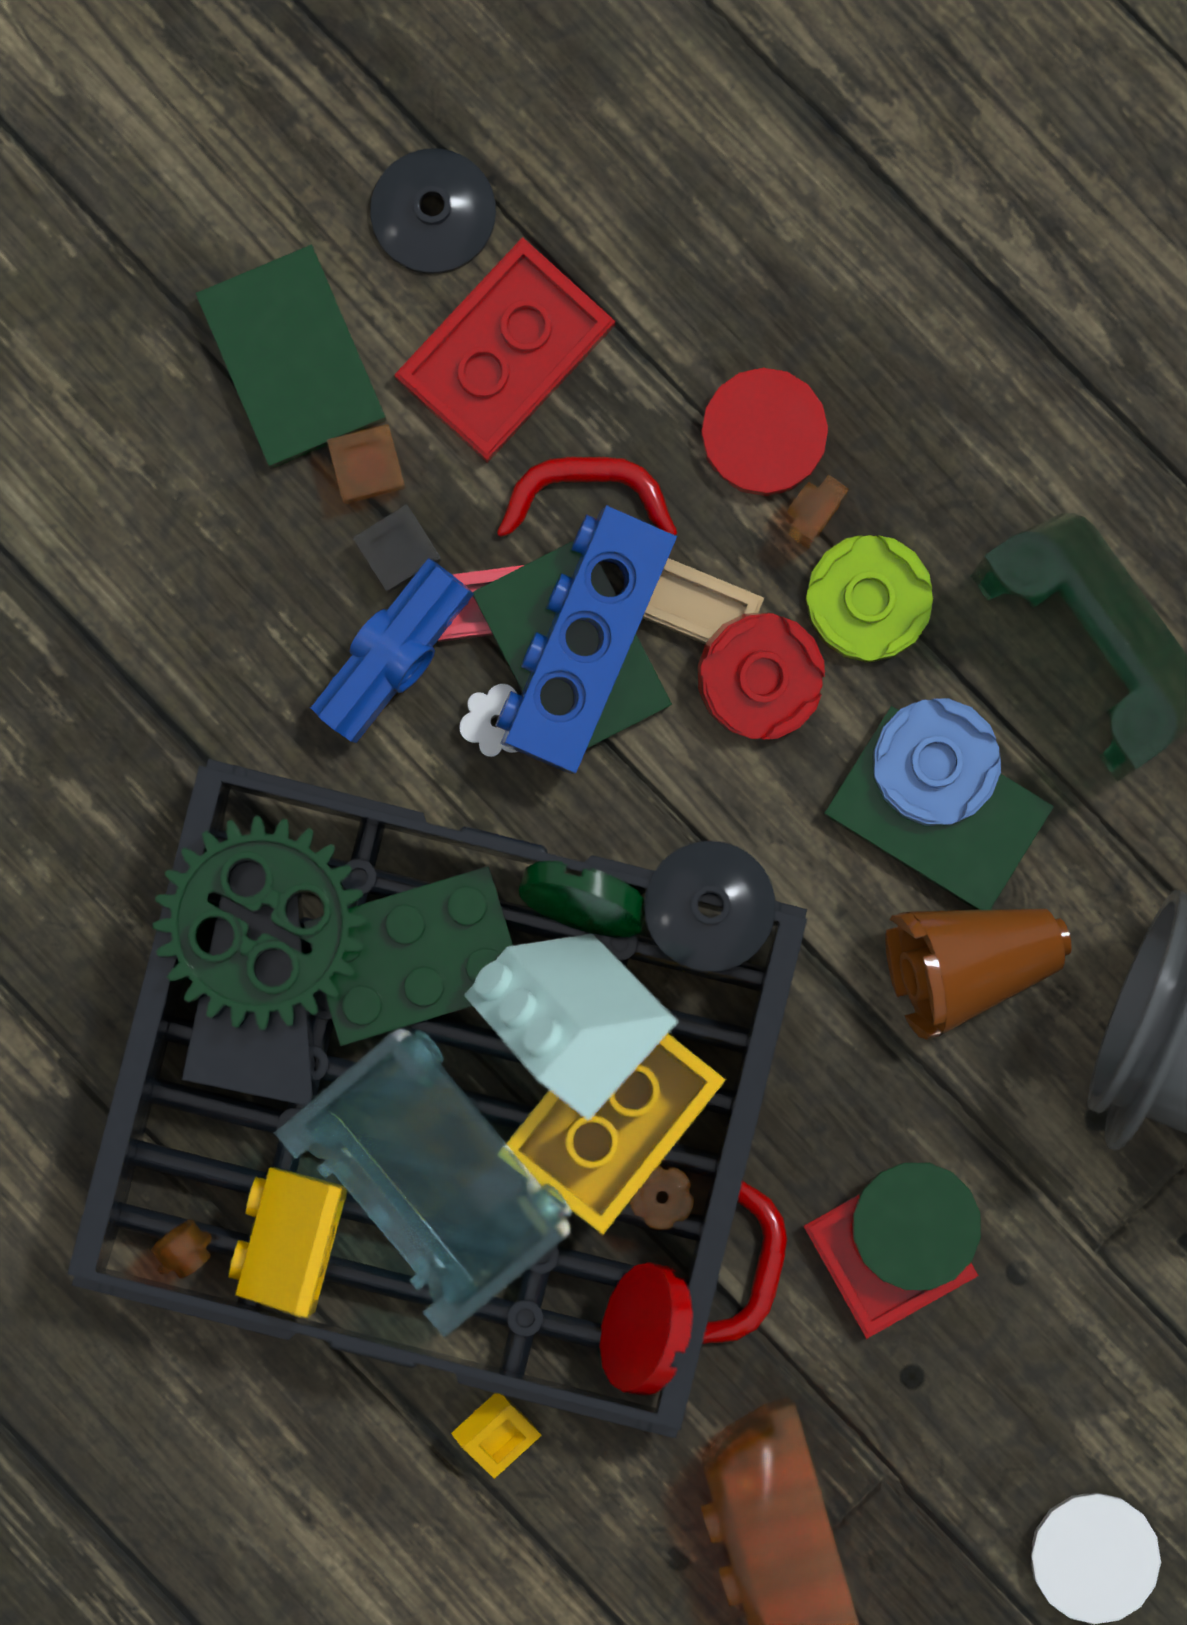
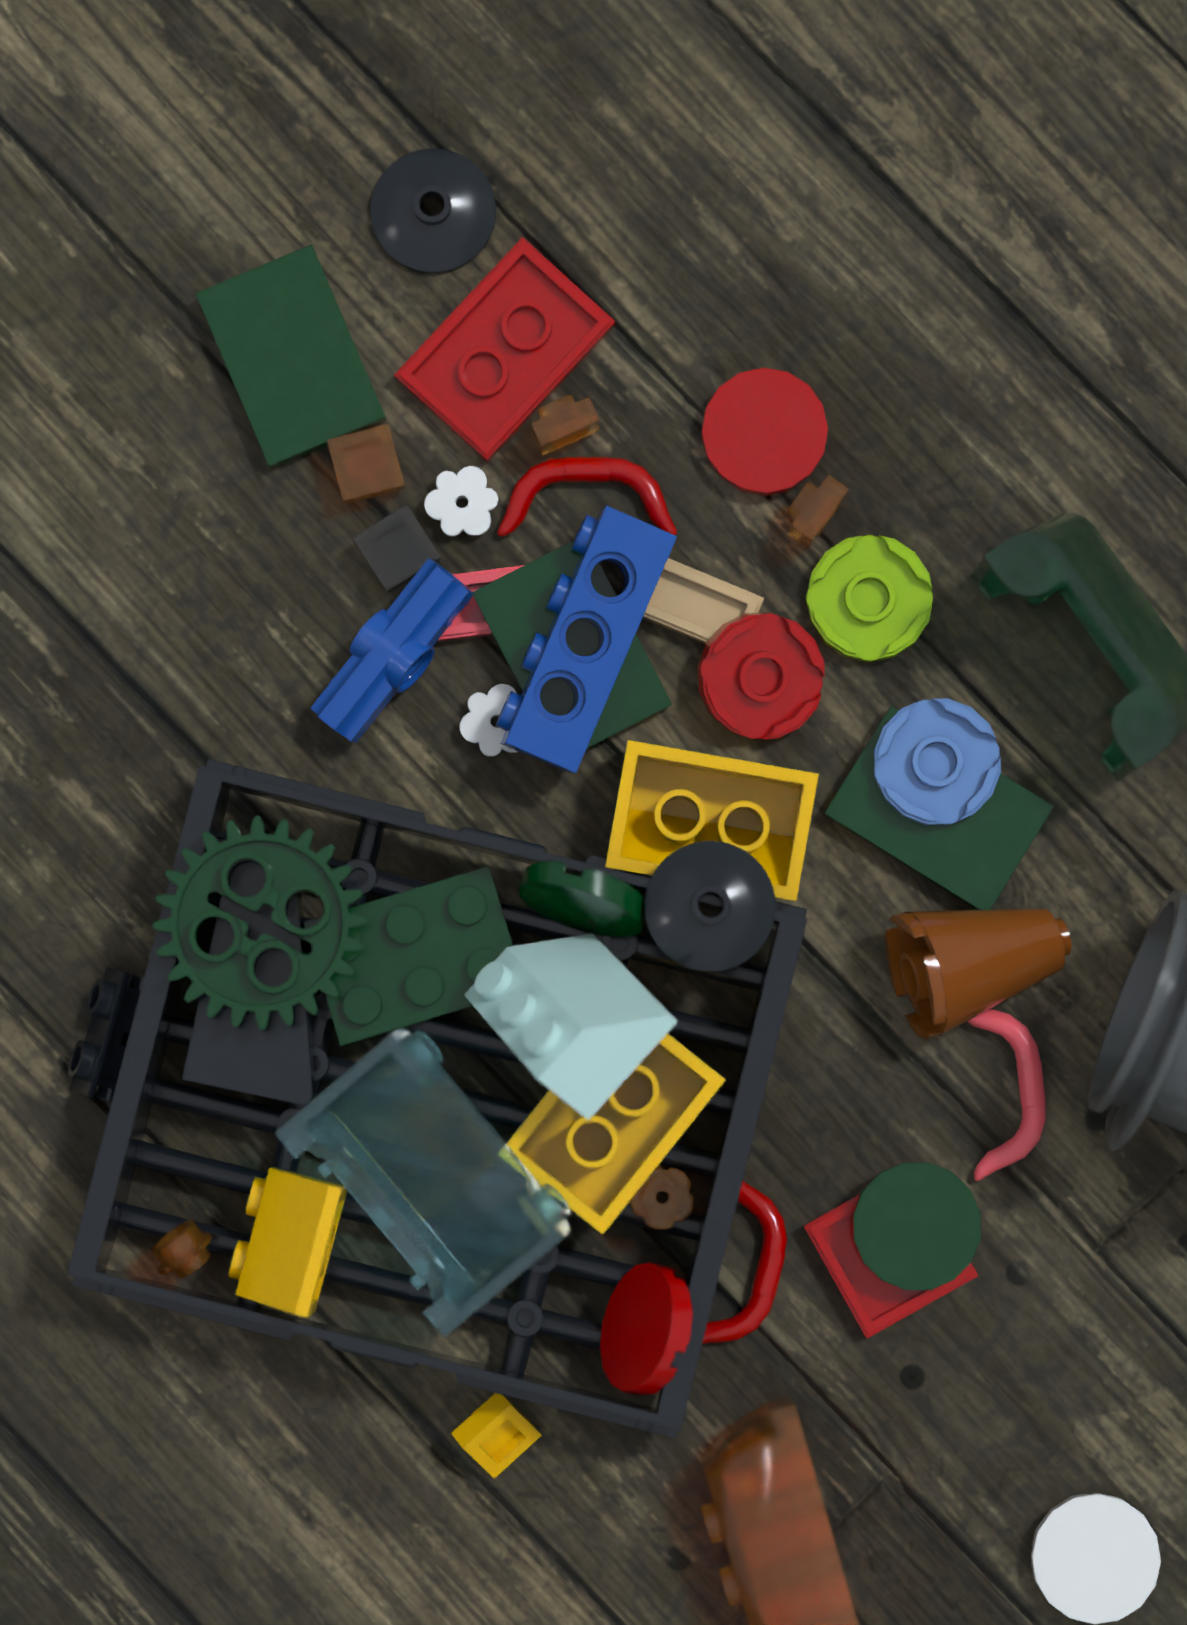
none -> black hinge [68,967,144,1102]
none -> white plant [424,466,498,536]
none -> clear orange plate [531,395,600,456]
none -> yellow slope [605,740,819,901]
none -> coral animal [967,1009,1046,1181]

